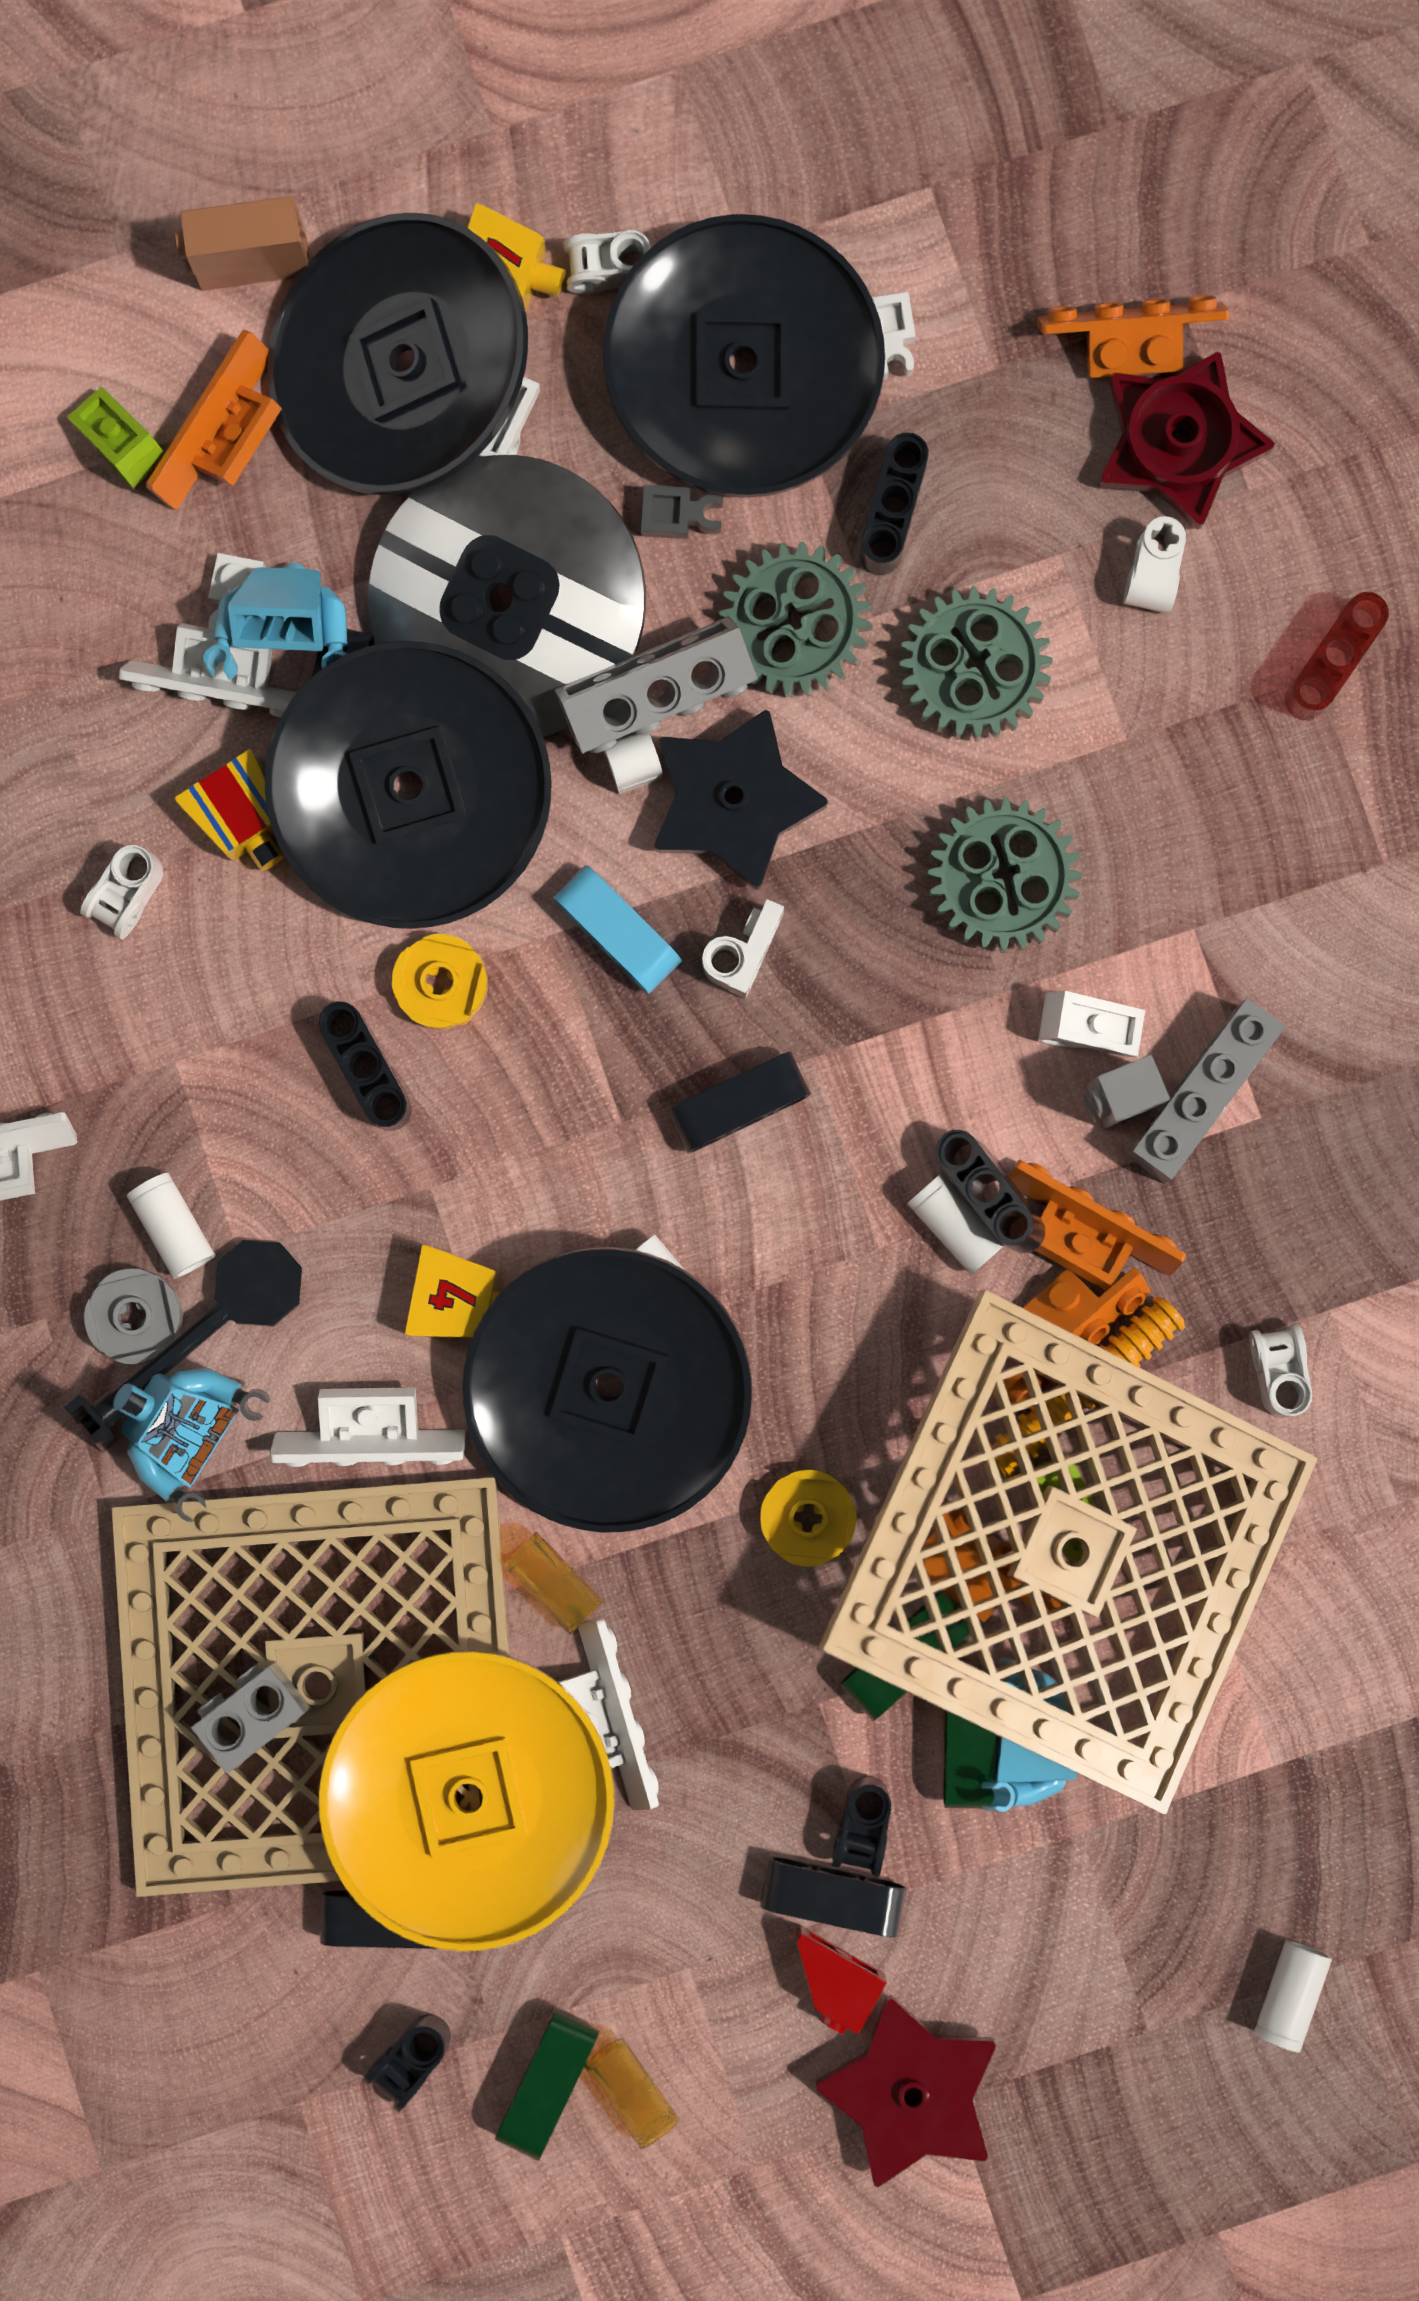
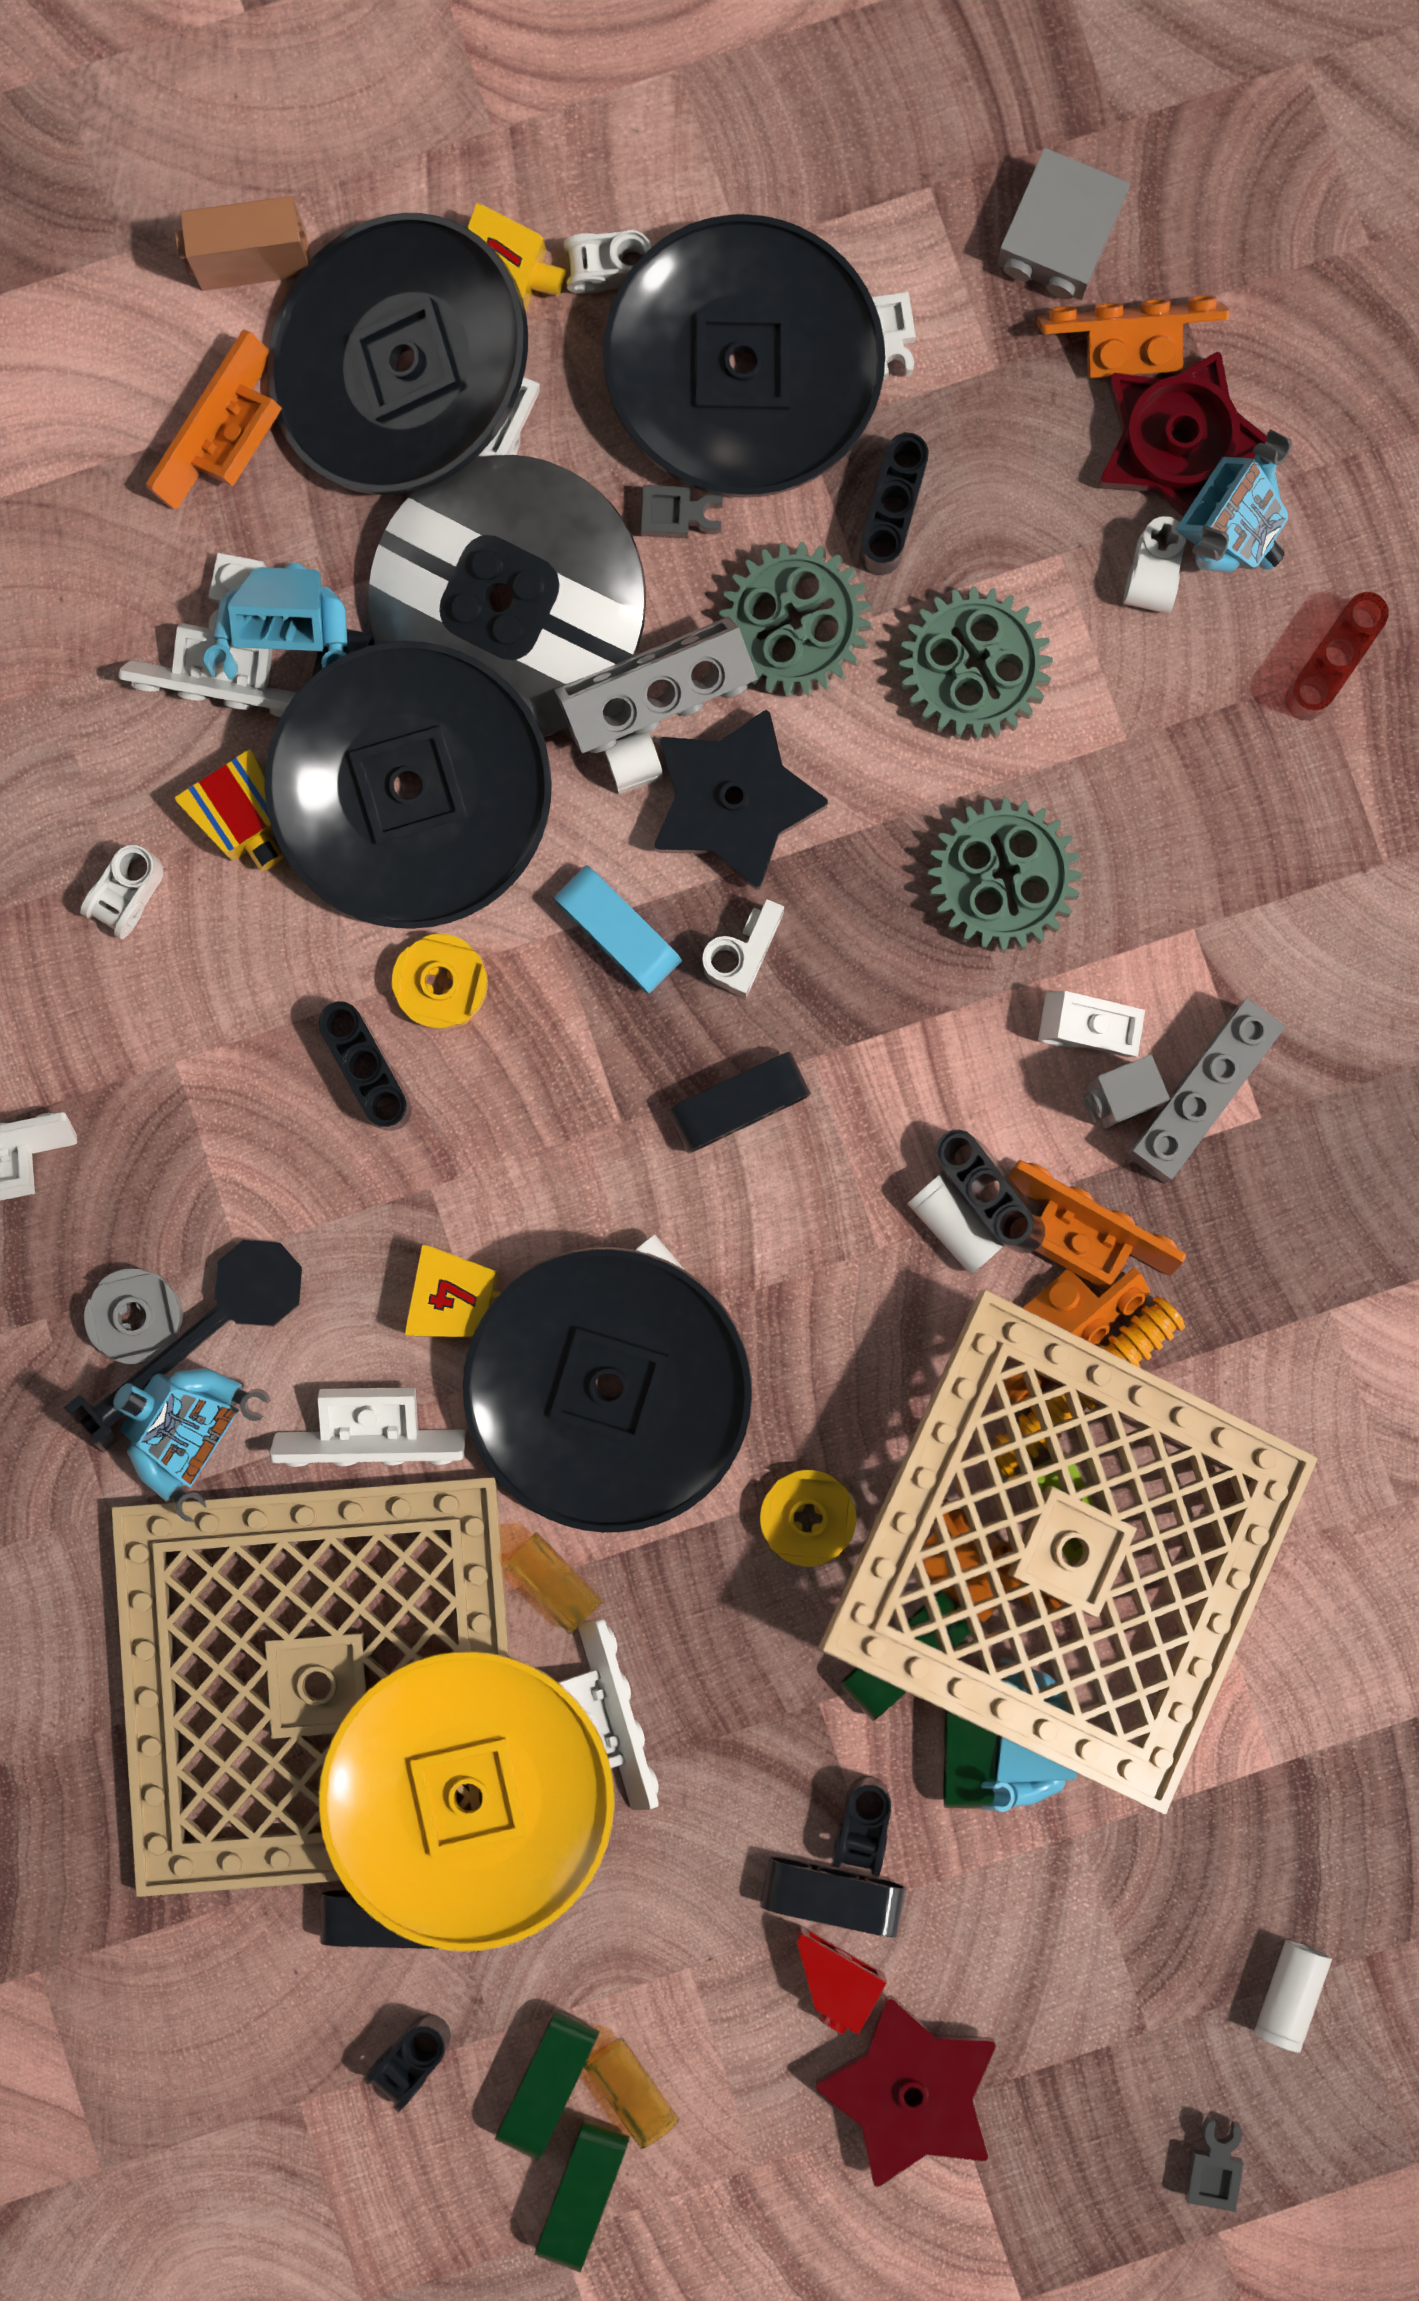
lime plate [67,386,165,489] -> none
white pin [127,1173,215,1279] -> none
light grey brick [191,1662,311,1774] -> none
white piece [1249,1323,1312,1418] -> none
none -> dark green beam [534,2119,630,2273]
none -> light grey brick [997,147,1131,301]
none -> torso [1176,429,1292,573]
none -> dark grey plate [1185,2116,1244,2212]

